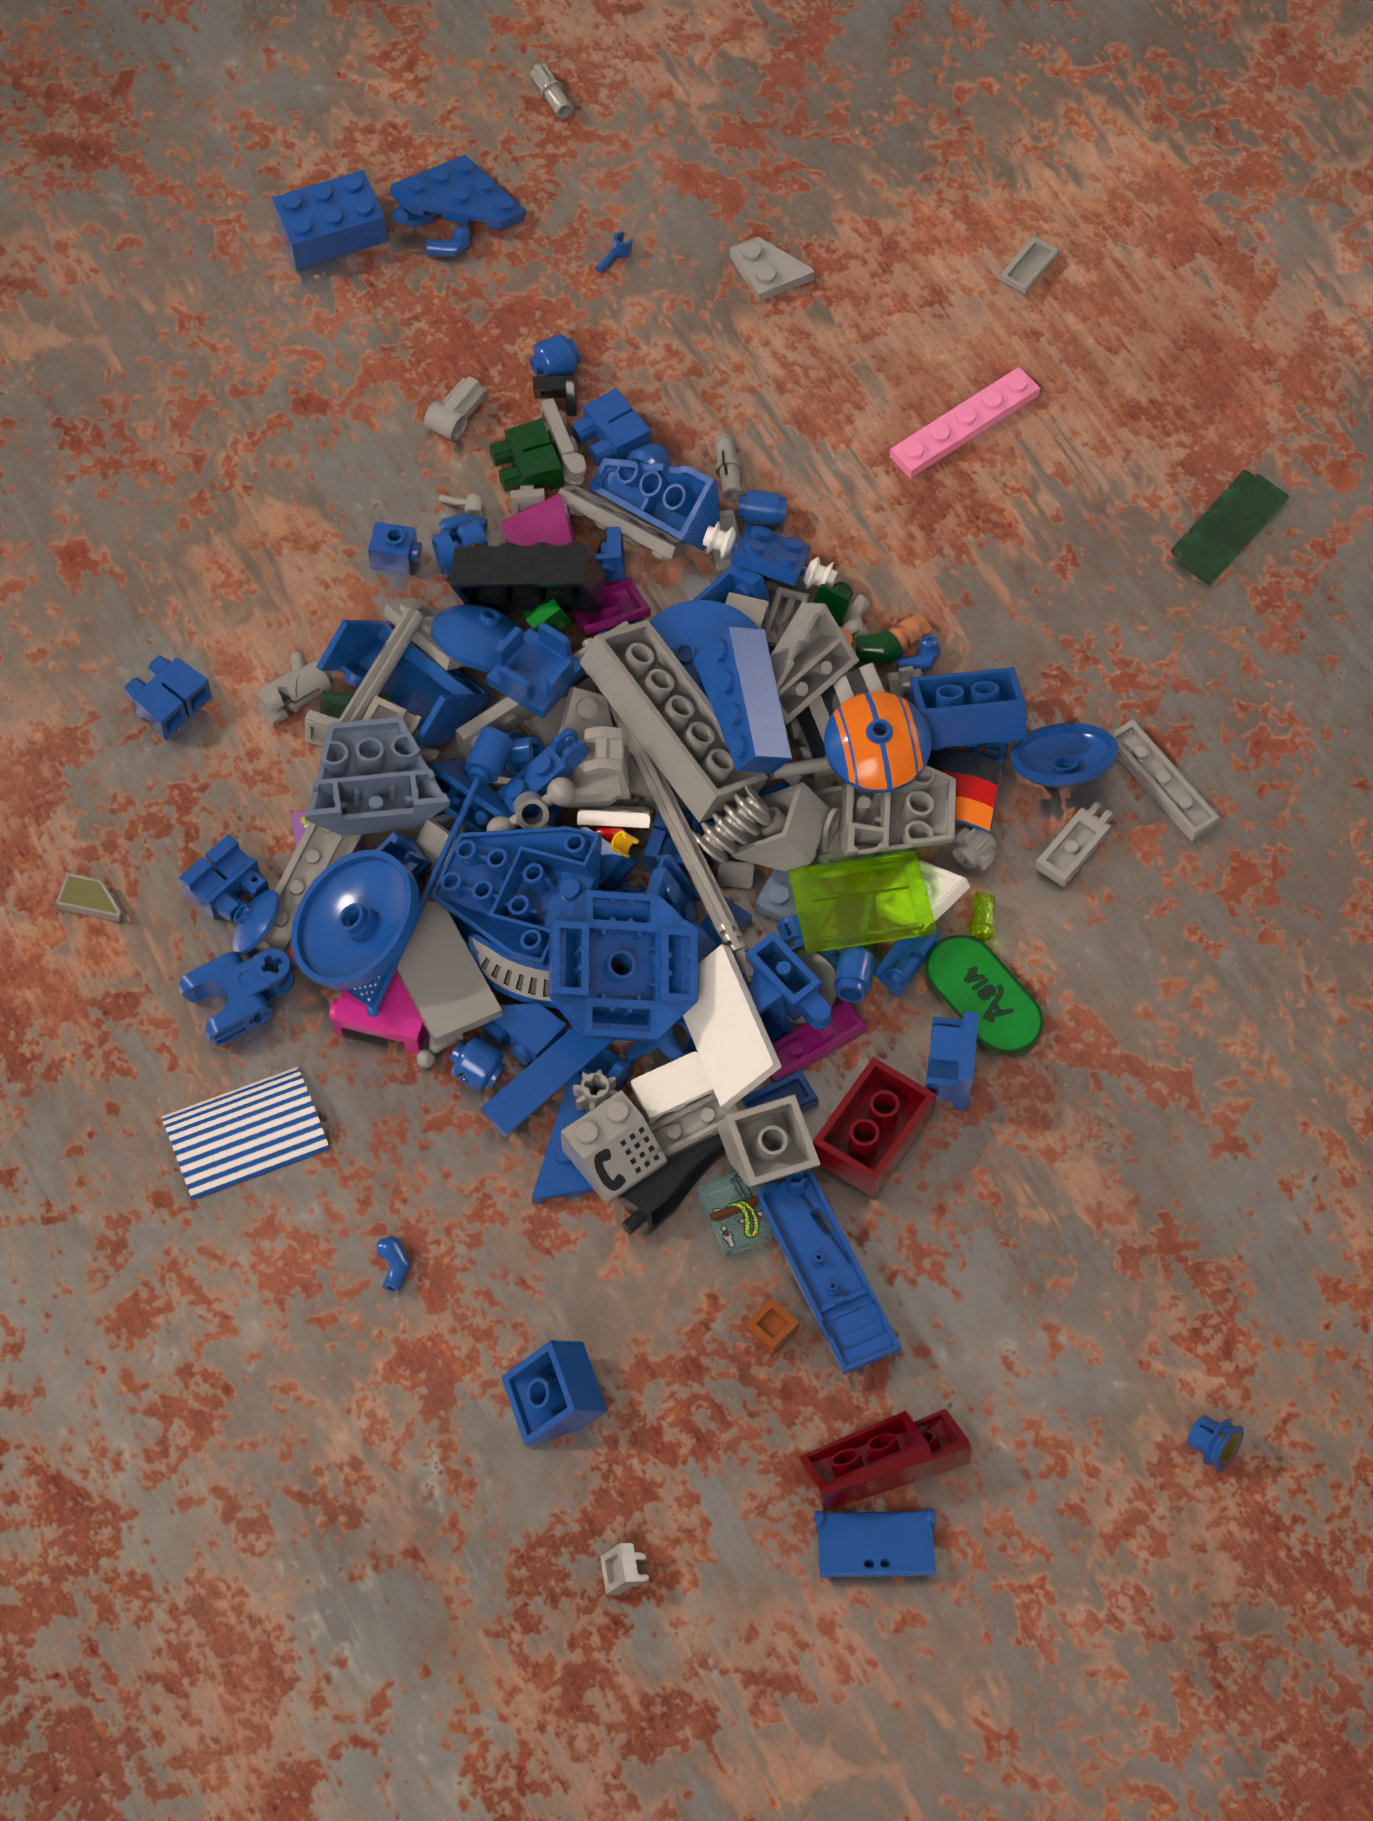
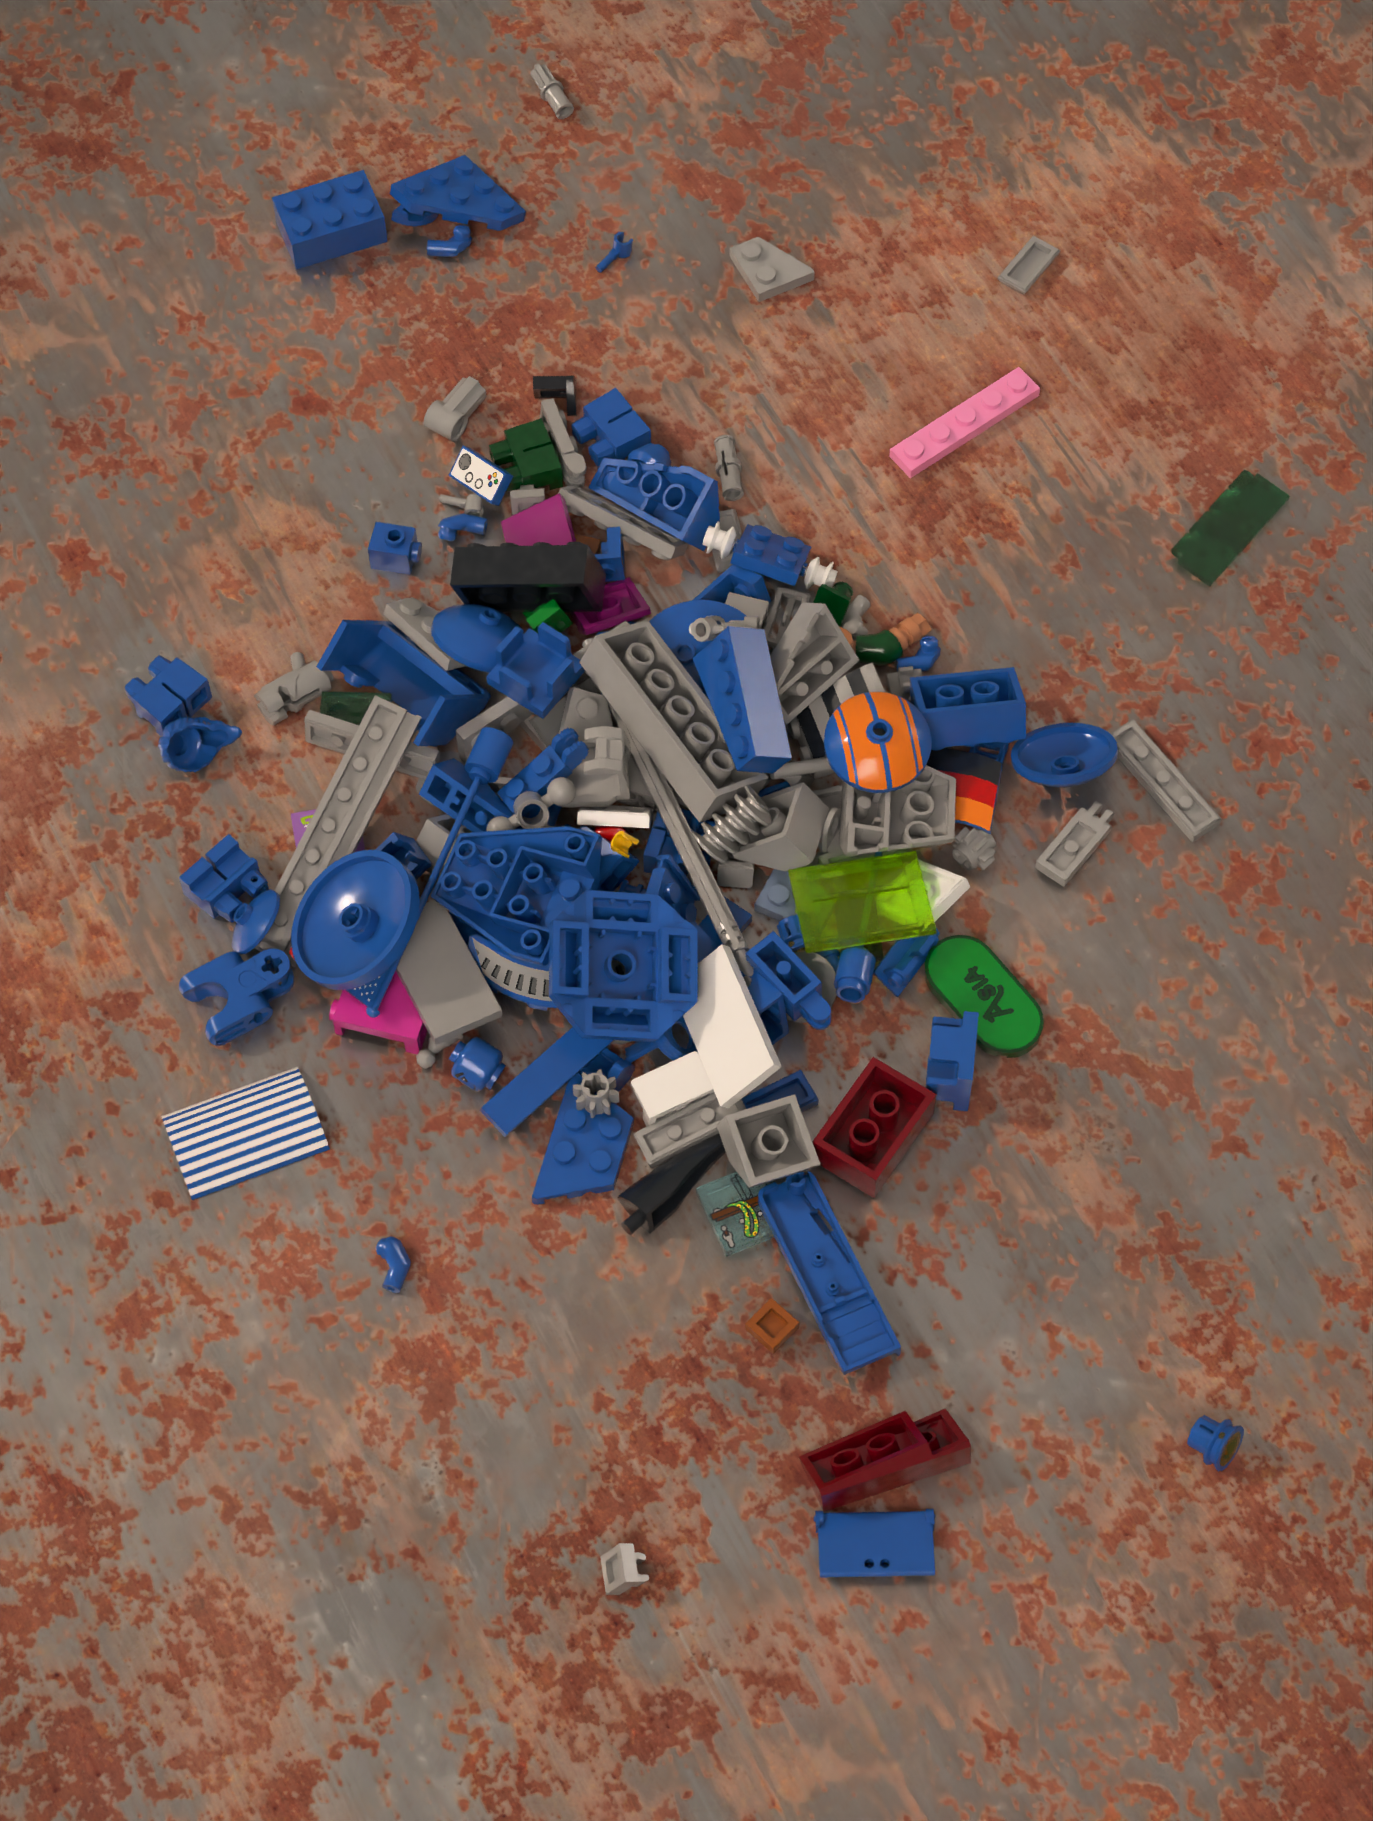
olive tile [56,873,123,922] -> none
sand blue wedge [305,717,450,836] -> none
light grey axle [337,607,423,723] -> none
blue wheel [431,520,489,577] -> none
blue slope [483,1003,567,1065] -> none
blue piece [501,731,544,778] -> none
blue slope [501,1340,608,1446] -> none
blue head [529,334,581,376] -> none
light grey slope [560,1090,667,1205] -> none
blue brick [737,489,787,526] -> none
magenta tile [769,1001,867,1083] -> none
clear neon green pin [967,892,996,941] -> none
none -> blue hair [158,717,242,772]
none -> tile [449,446,513,506]
none -> light grey piece [689,615,760,642]

